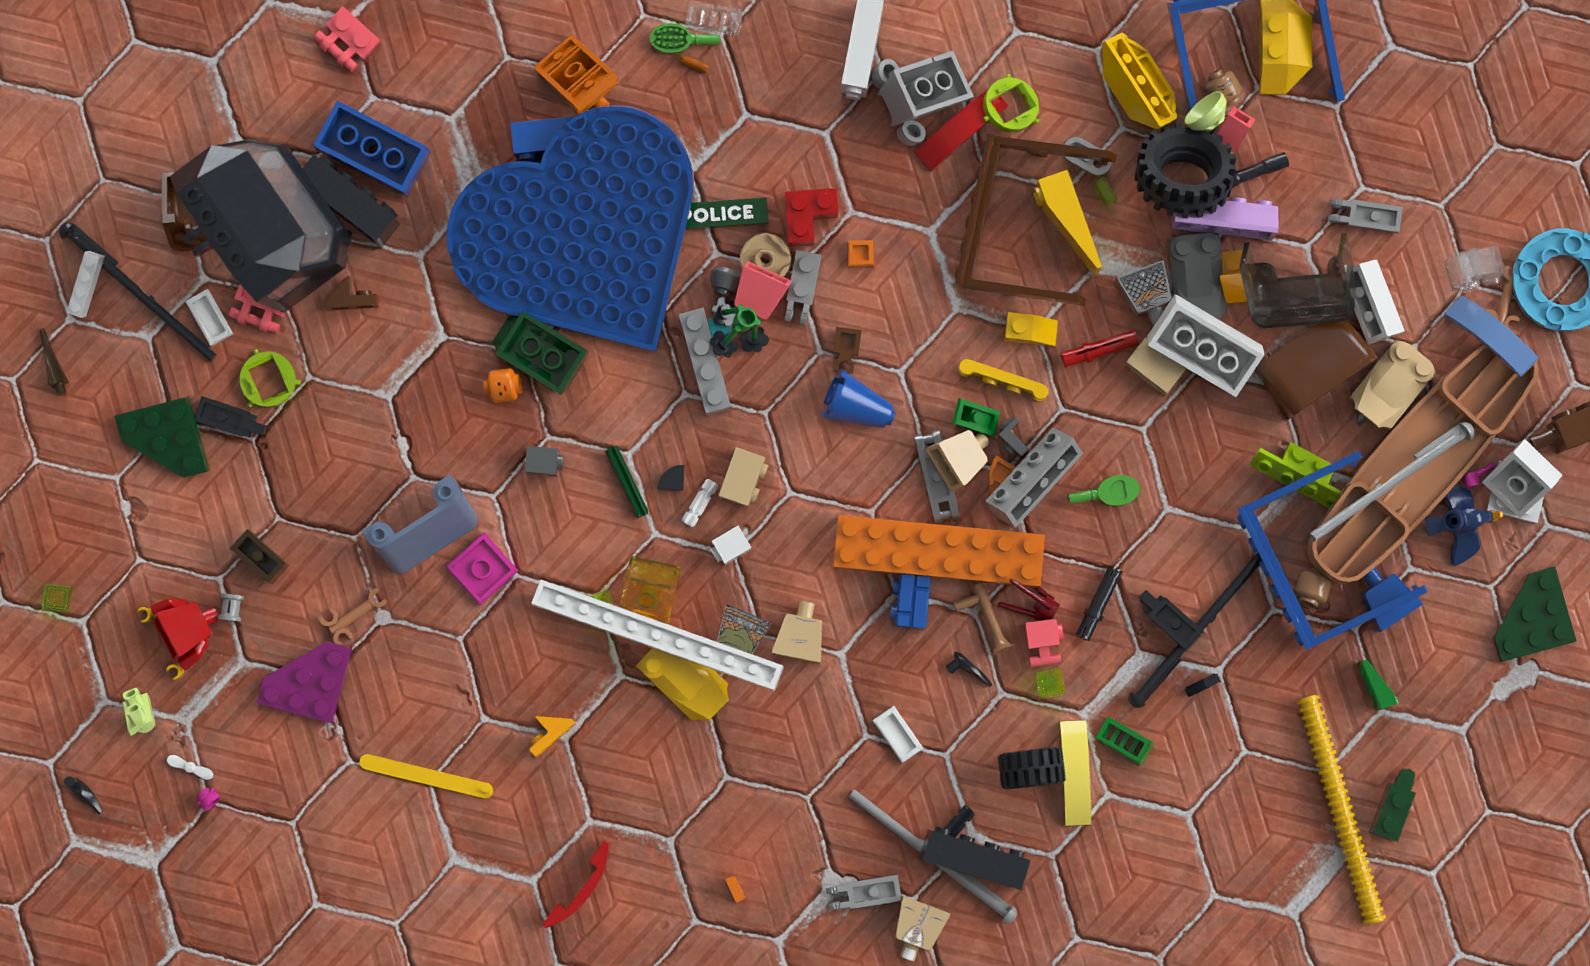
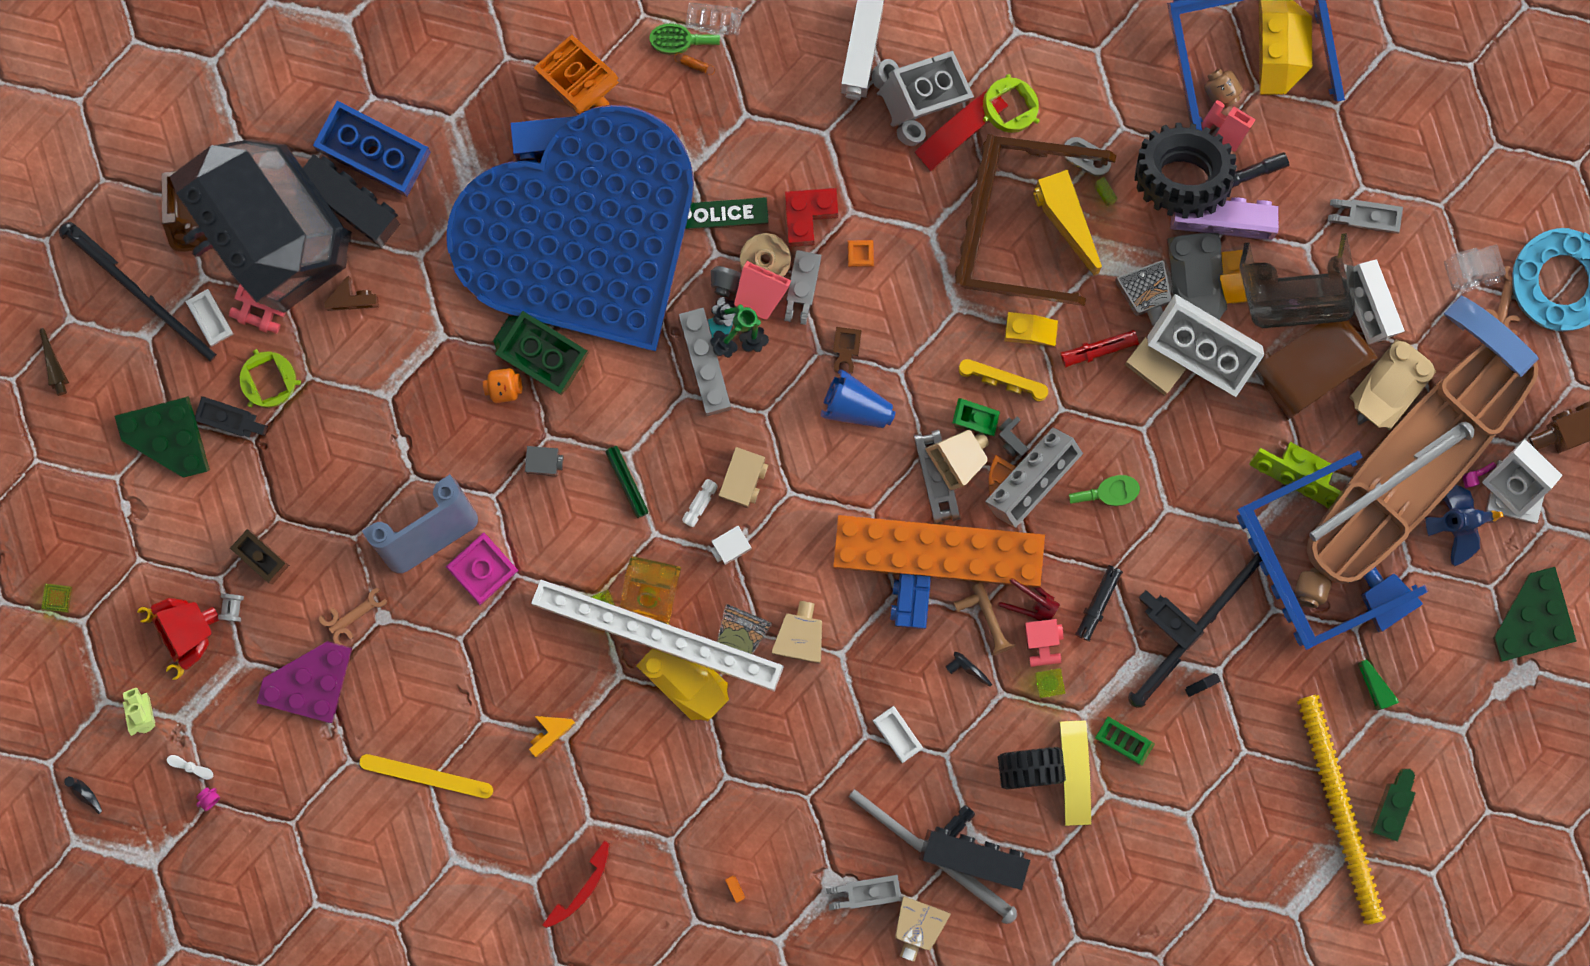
white piece [66,251,105,318] -> none
coral plate [314,6,381,72] -> none
black tile [657,465,685,491] -> none
yellow wedge [1102,33,1177,129] -> none
yellowish green piece [1184,91,1227,132] -> none

